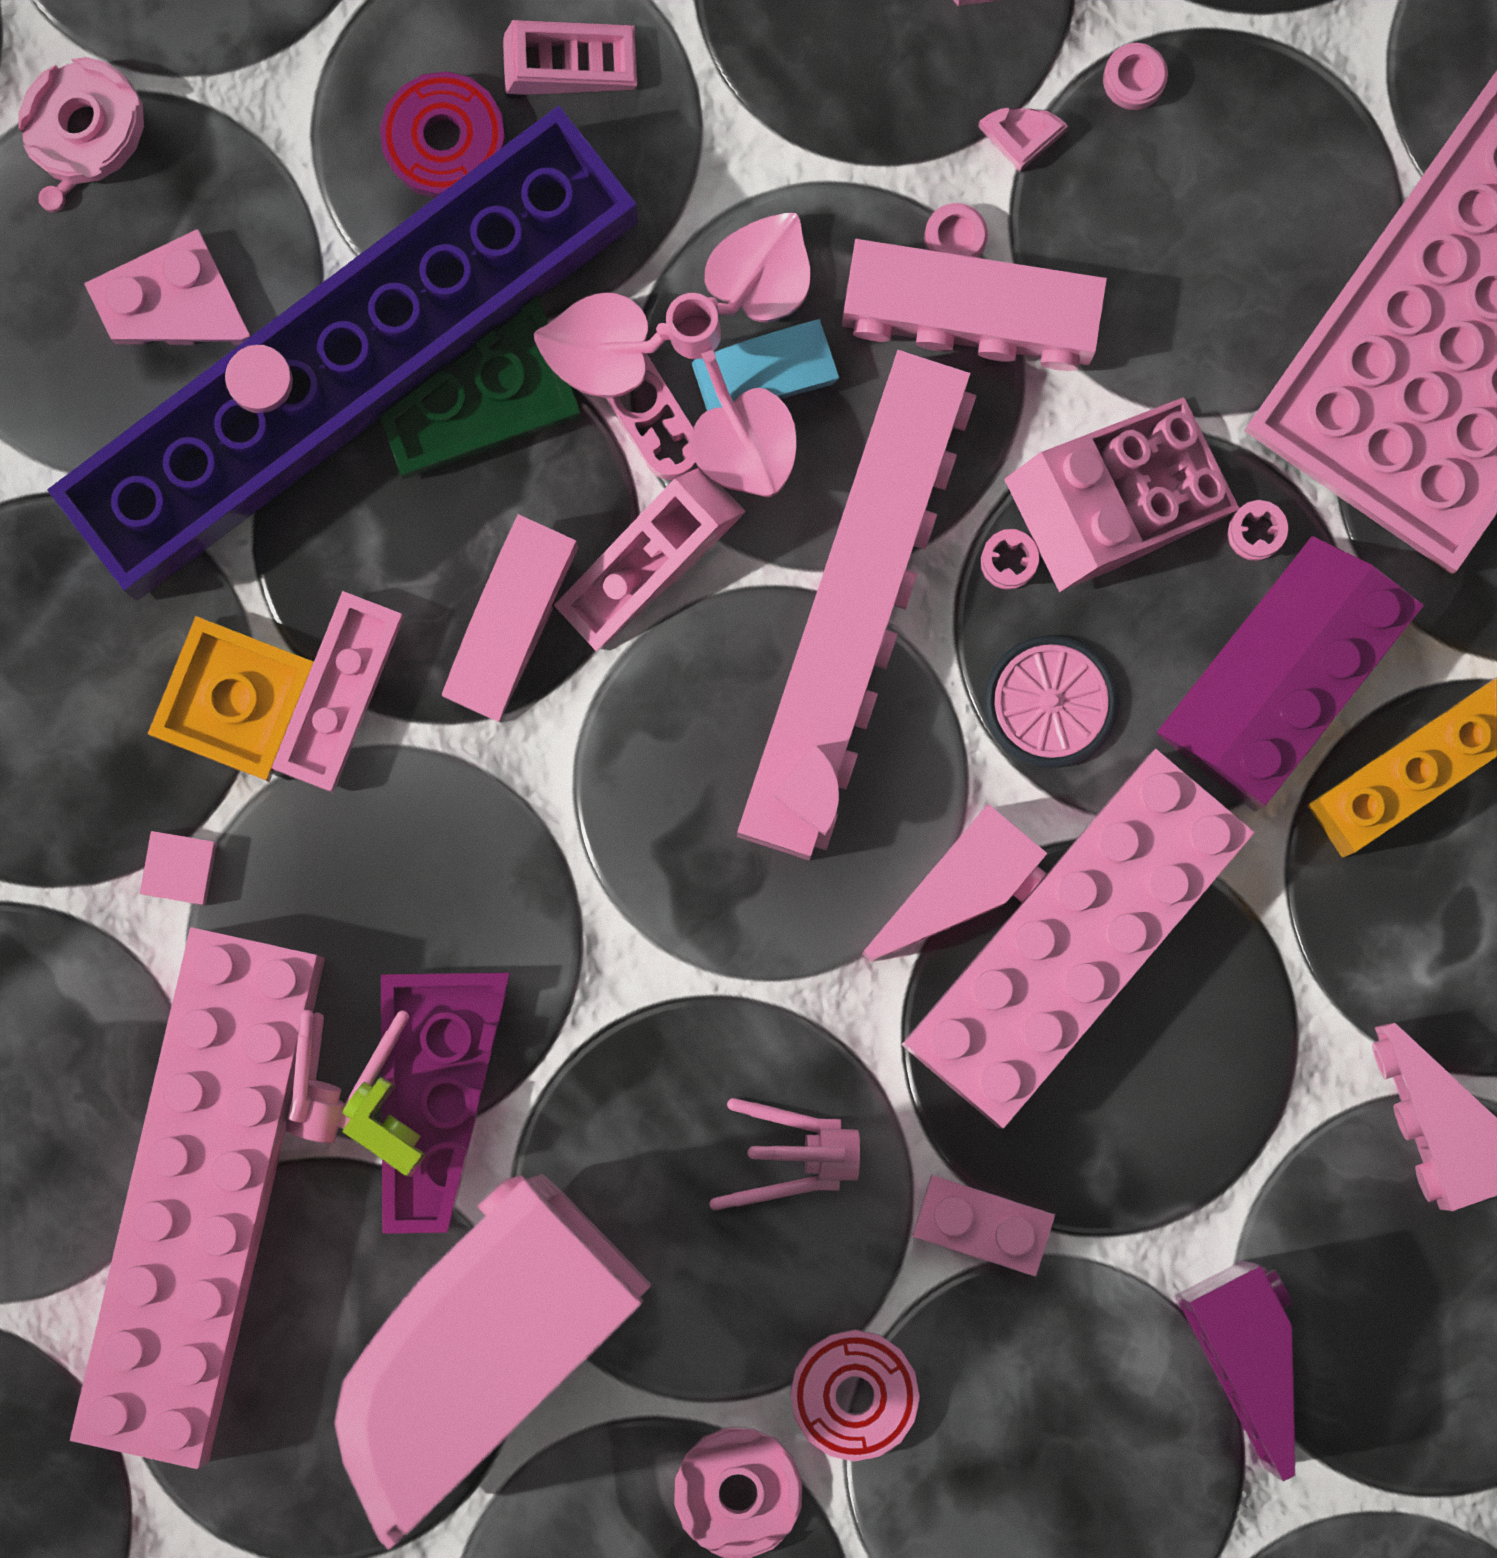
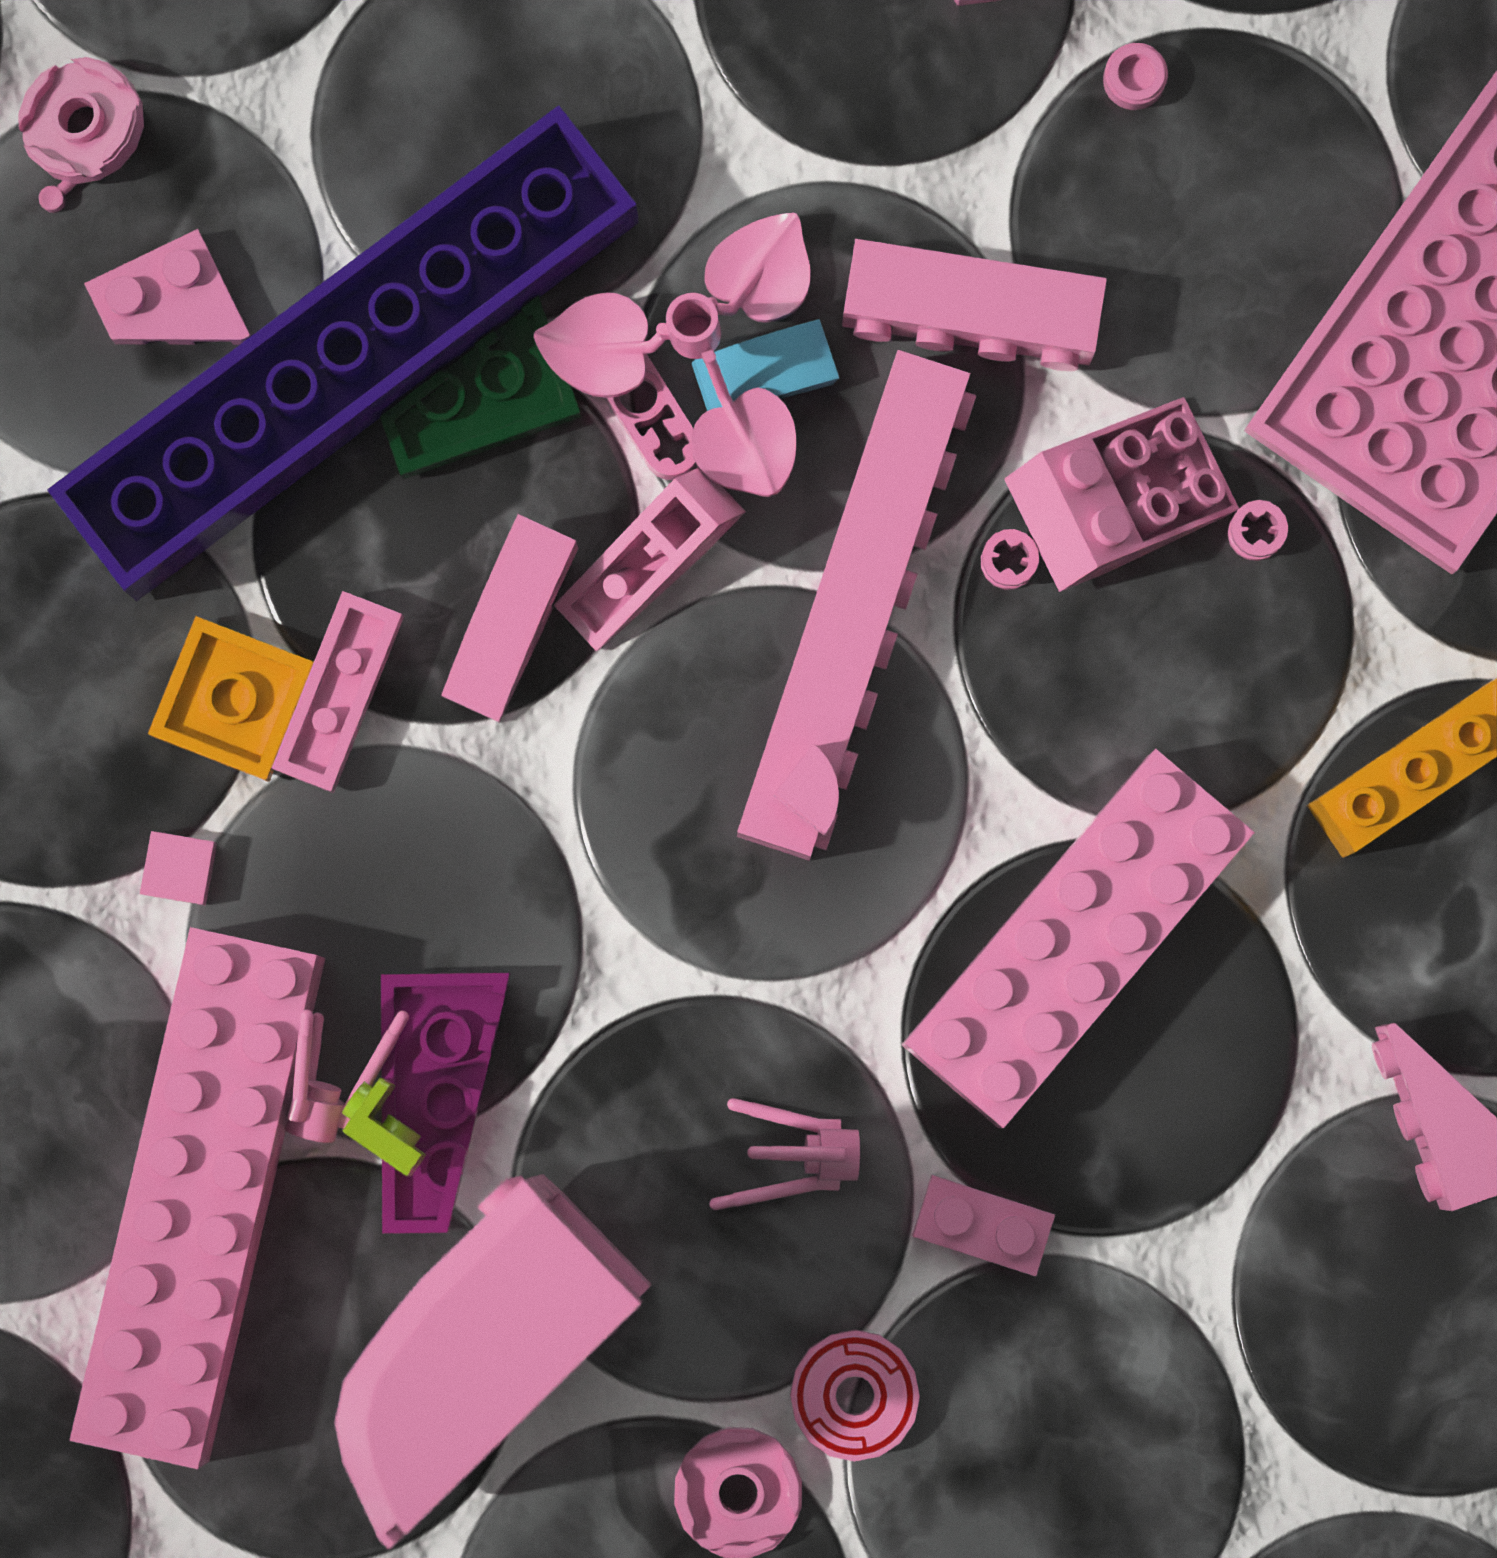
bright pink tile [225,345,293,413] -> none
magenta tile [380,71,506,198] -> none
bright pink slope [503,20,637,95] -> none
bright pink slope [862,804,1047,962] -> none
bright pink tile [924,203,988,258] -> none
bright pink tile [978,108,1068,172] -> none
bright pink wheel [984,635,1118,769] -> none
magenta slope [1156,536,1424,812] -> none
magenta slope [1175,1260,1295,1482] -> none

